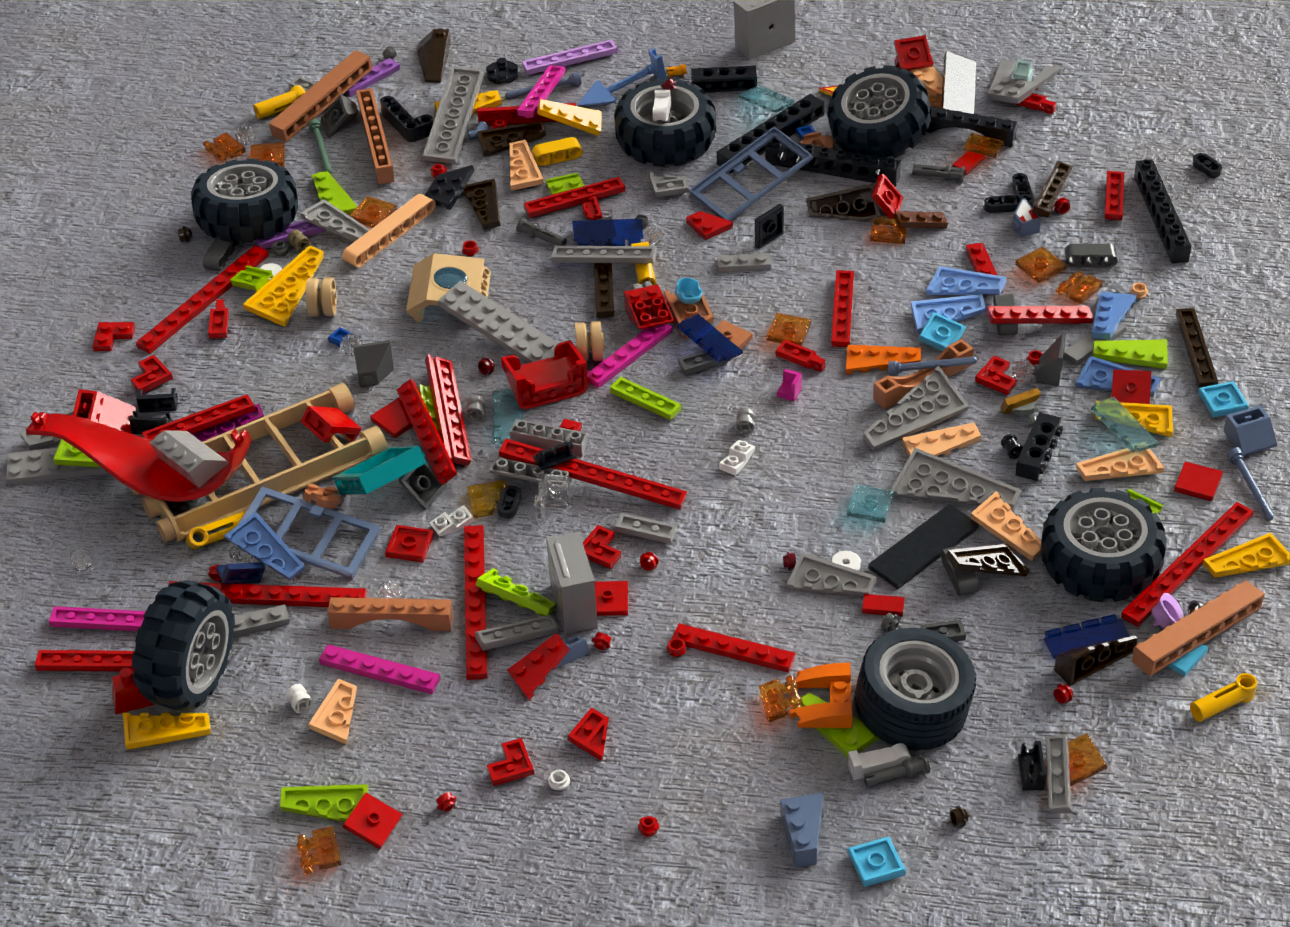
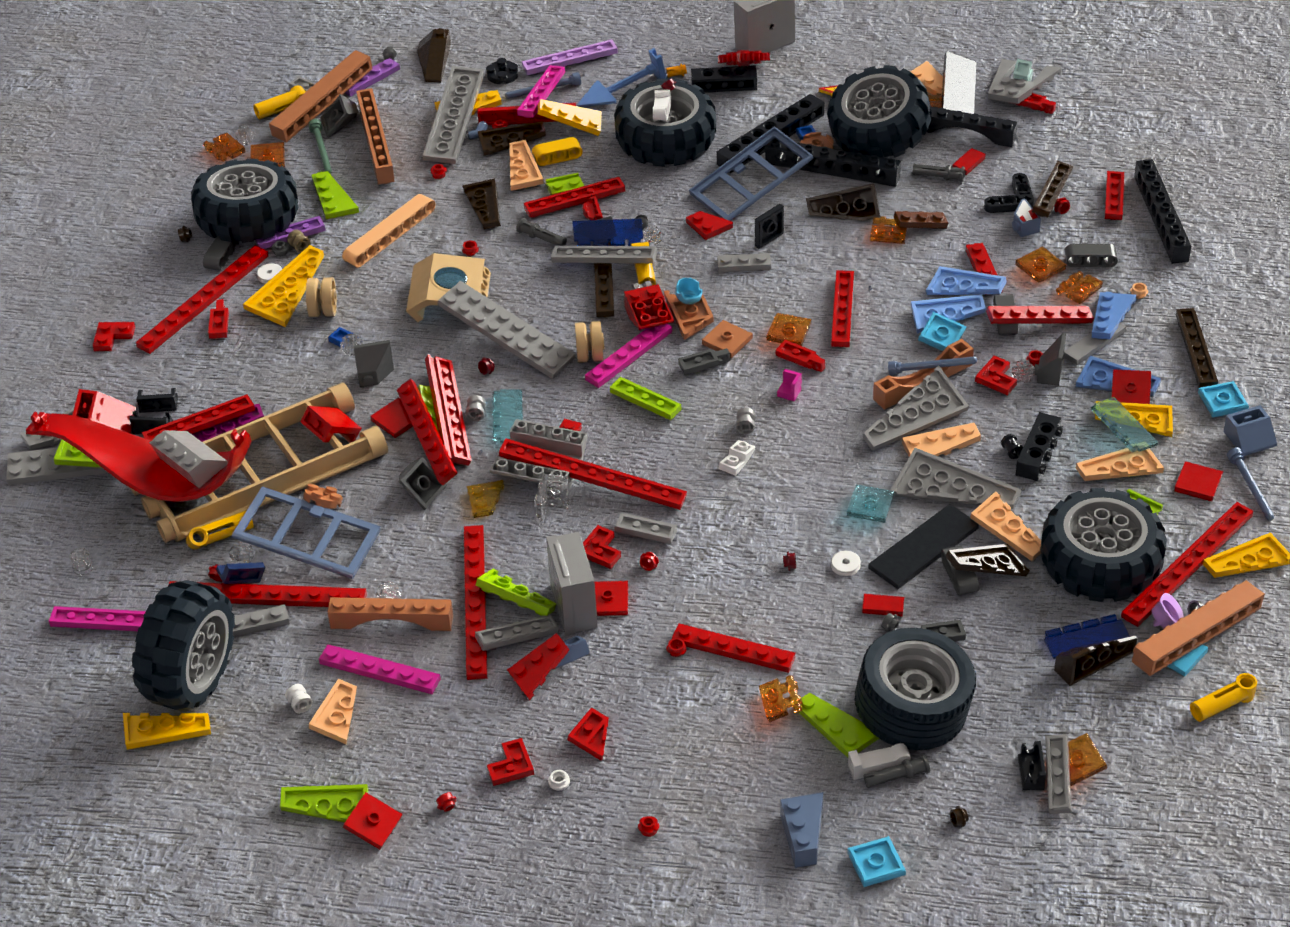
red plate [34,650,134,672] -> none
red torso [112,668,155,715] -> none
red plate [131,355,173,394] -> none
medium blue wing [224,512,306,581] -> none
lime plate [230,266,274,291] -> none
clear orange plate [297,826,341,874] -> none
light grey wing [300,200,370,242] -> none
teal window [333,446,426,494] -> none
clear orange plate [350,196,397,227] -> none
black beam [380,96,433,142] -> none
red tile [385,525,434,563] -> none
black wing [425,165,475,210] -> none
white slope [429,505,475,537] -> none
black plate [497,485,522,518] -> none
red windscreen [501,340,588,409] -> none
black hinge [533,441,576,470] -> none
red plate [592,632,611,650] -> none
light grey wing [649,172,689,198] -> none
clear blue windscreen [677,314,743,363] -> none
clear light blue windscreen [739,85,795,113] -> none
light grey wing [786,553,877,596] -> none
orange wedge [789,662,852,728] -> none
orange wing [846,345,921,375] -> none
red tile [871,174,903,221] -> none
red bracket [894,35,934,71] -> none
clear orange plate [963,133,1004,158] -> none
pearl gold piece [1000,388,1041,425] -> none
red plate [1053,683,1073,704] -> none
lime wing [1092,339,1168,369] -> none
black plate [1192,153,1222,178] -> none
none -> red gear [717,50,770,66]

